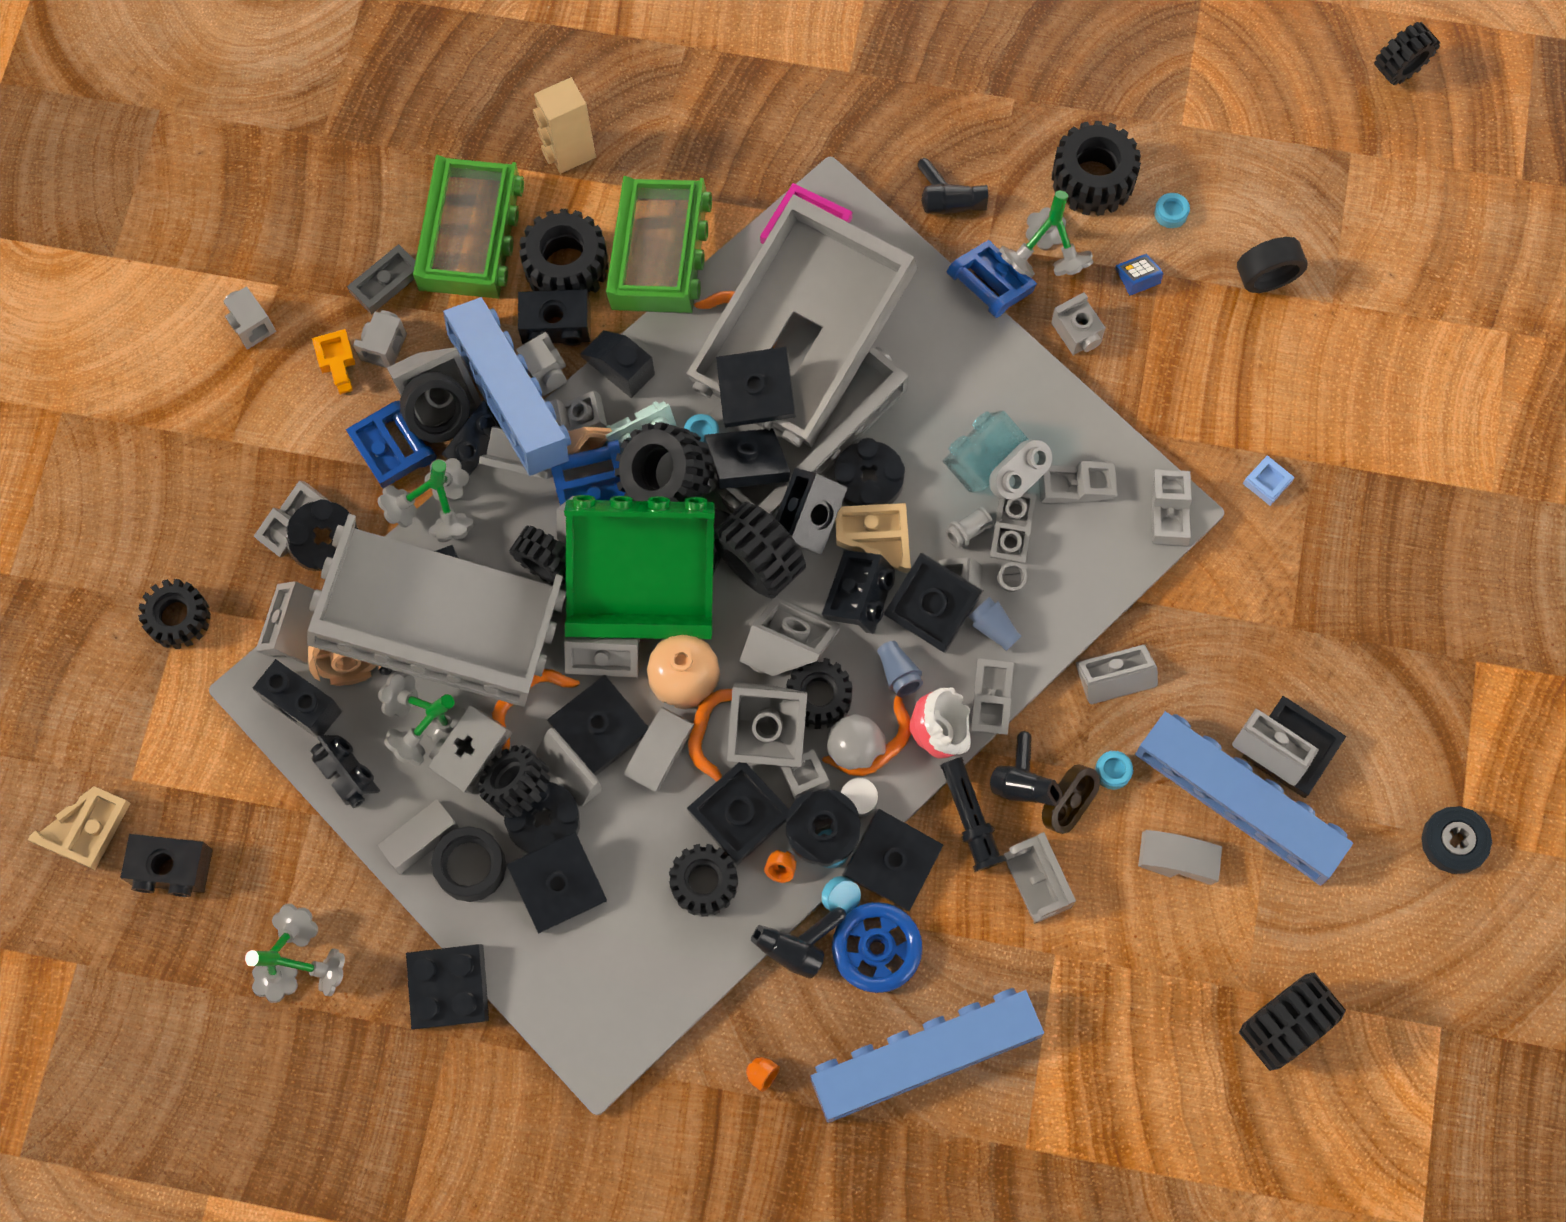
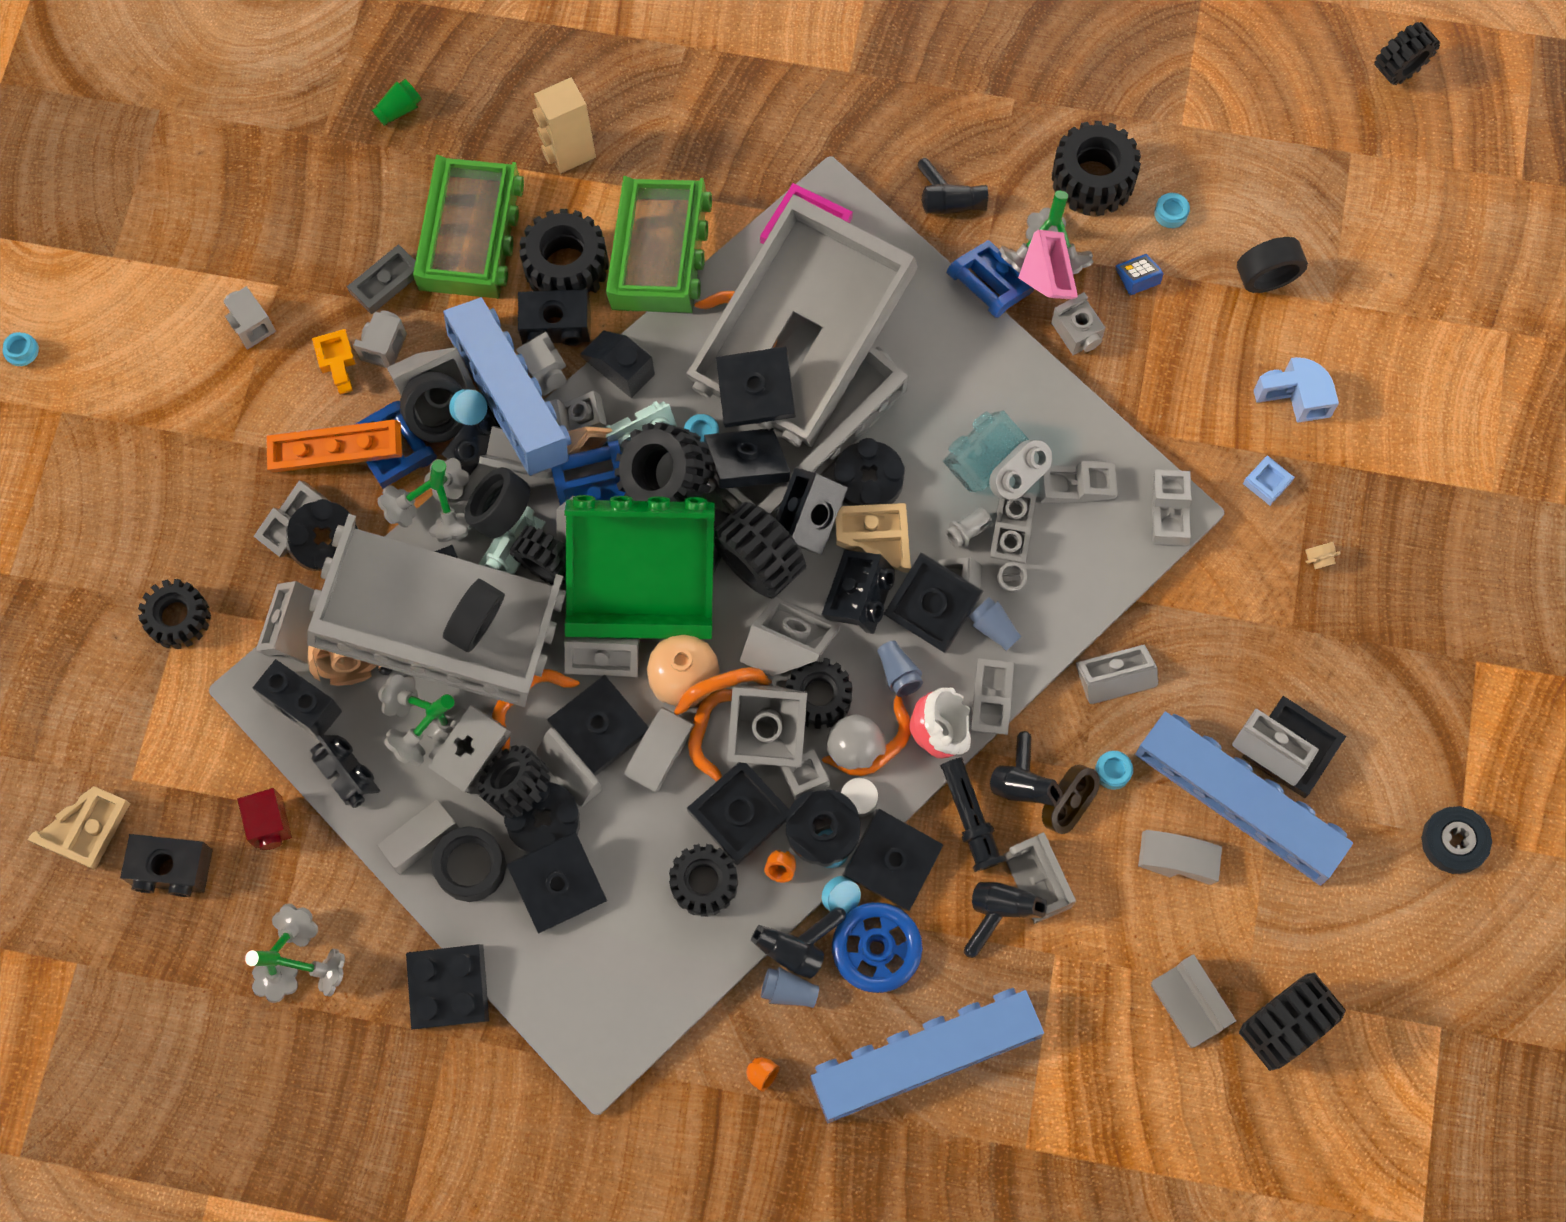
none -> medium azure plate [3,332,39,366]
none -> dark red brick [237,788,292,850]
none -> orange plate [267,419,402,473]
none -> green cone [371,79,422,126]
none -> black tyre [443,578,505,653]
none -> medium azure tile [449,389,487,425]
none -> black tyre [464,467,530,539]
none -> light aqua hinge [479,506,546,574]
none -> orange animal [674,667,772,715]
none -> sand blue cone [761,967,819,1008]
none -> black piece [964,882,1047,958]
none -> bright pink slope [1018,230,1078,299]
none -> light grey panel [1151,954,1236,1048]
none -> light blue brick [1253,357,1339,423]
none -> tan plate [1305,542,1341,569]

